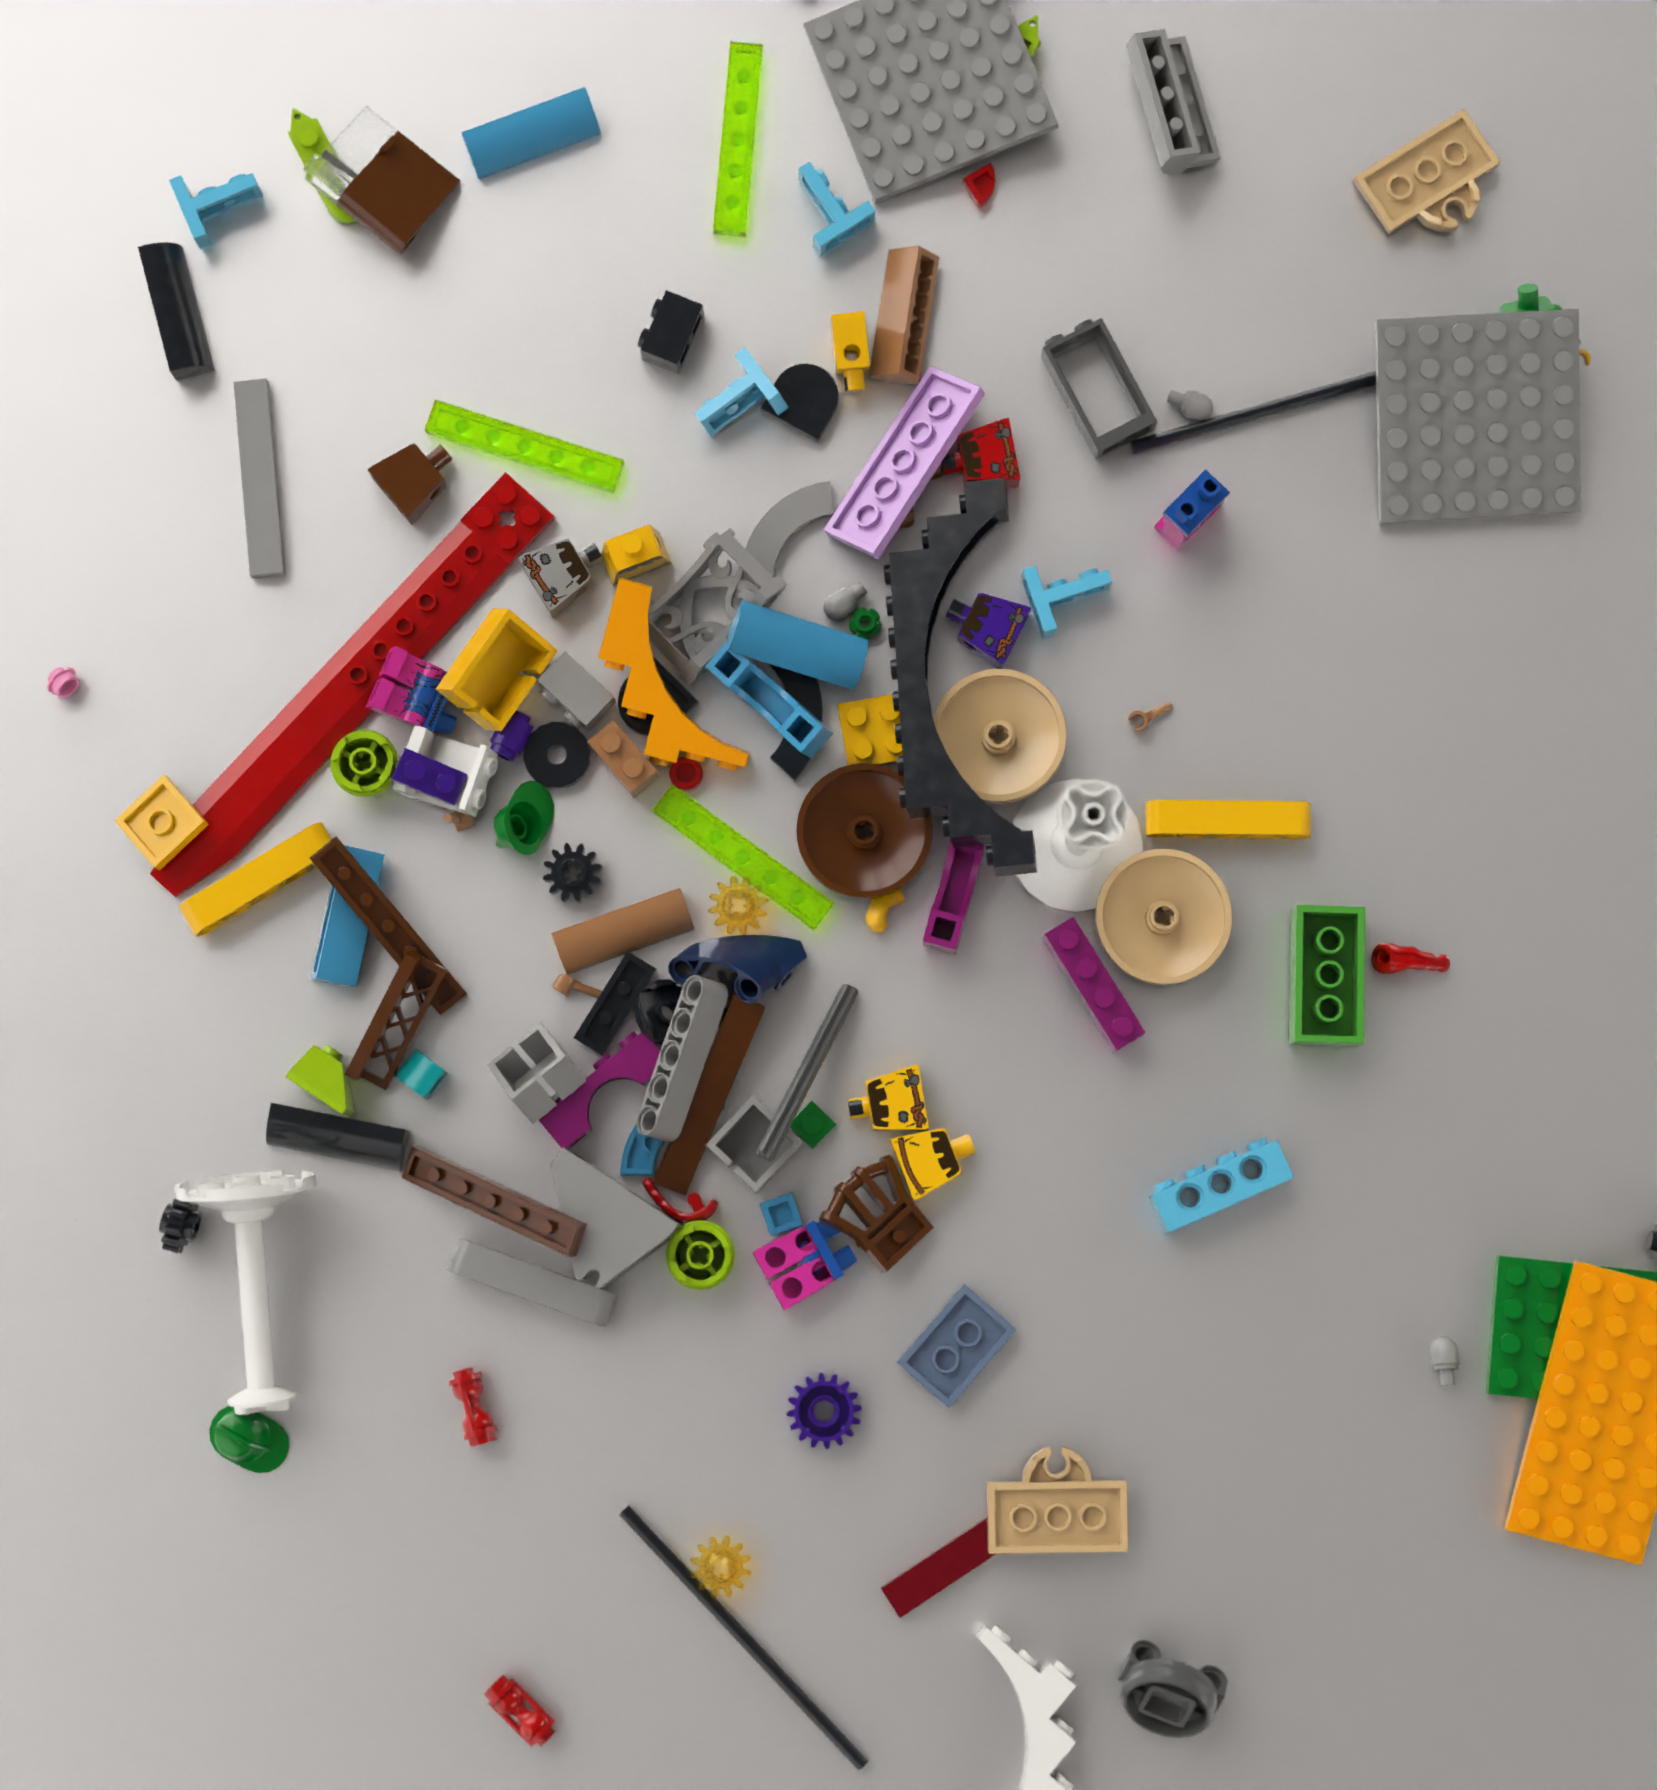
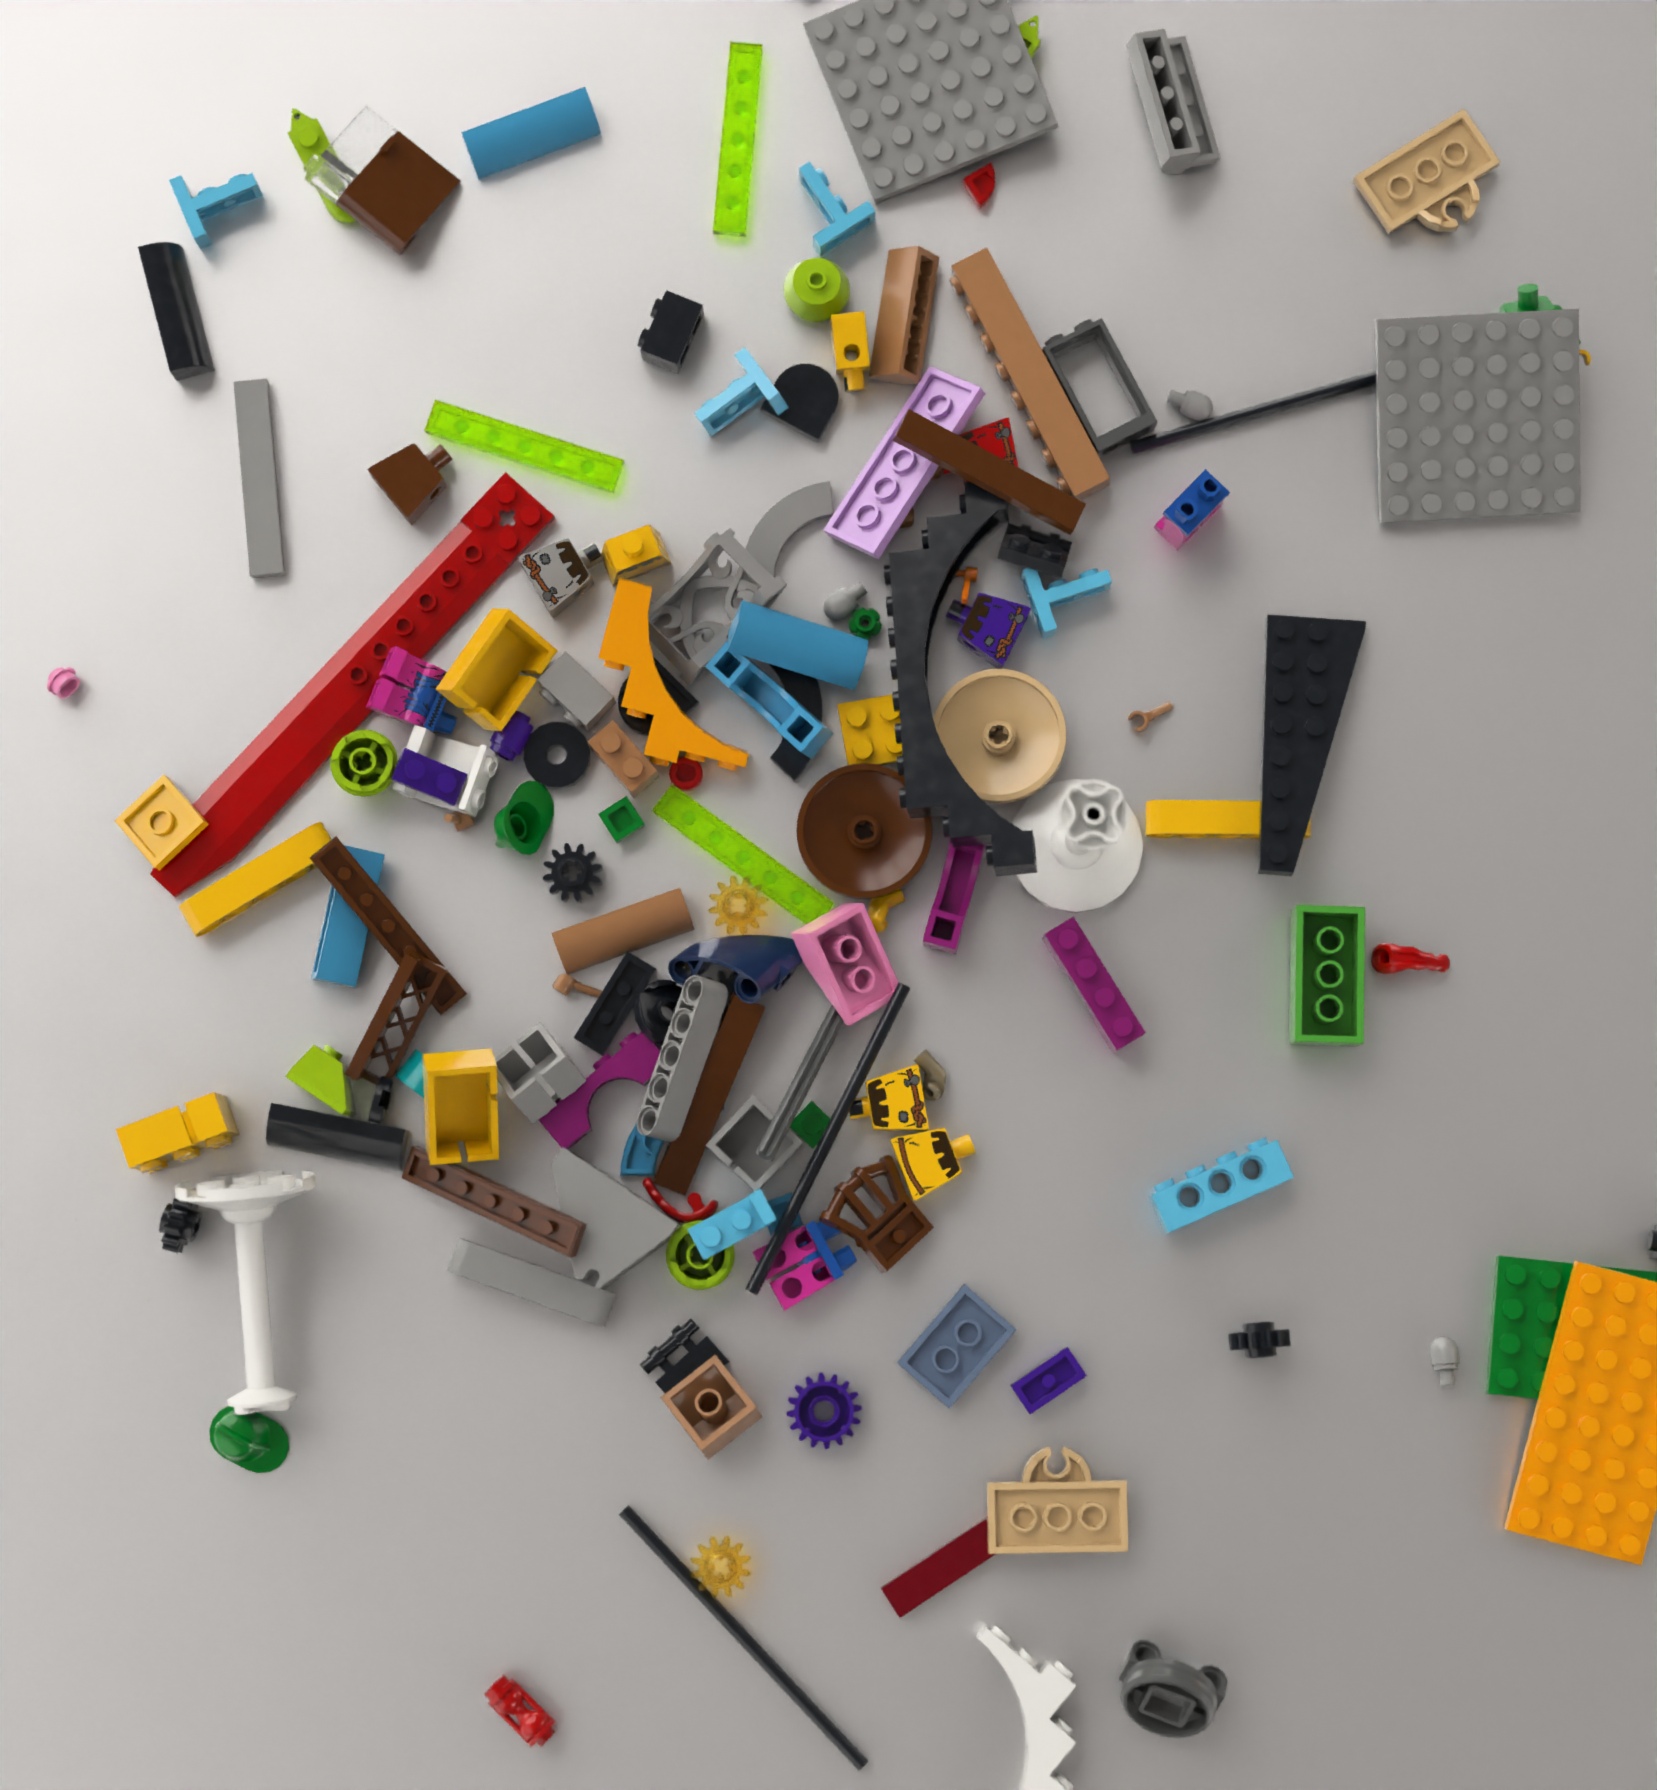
red piece [448,1367,498,1447] -> none
tan dish [1095,849,1232,985] -> none
none -> yellow piece [116,1092,240,1174]
none -> black tile [368,1076,394,1124]
none -> yellow piece [423,1048,499,1165]
none -> green plate [598,796,645,844]
none -> black plate [639,1318,730,1393]
none -> medium nougat slope [660,1355,762,1460]
none -> medium azure bracket [687,1189,777,1260]
none -> black piece [745,983,910,1295]
none -> lime cone [784,258,850,322]
none -> bright pink slope [790,903,899,1026]
none -> reddish brown tile [893,409,1086,535]
none -> dark tan arm [914,1049,946,1101]
none -> medium nougat brick [949,247,1110,500]
none -> orange piece [956,566,978,604]
none -> black plate [997,523,1072,578]
none -> dark purple plate [1010,1347,1087,1414]
none -> black gear [1228,1322,1291,1358]
none -> black wing [1258,615,1366,876]

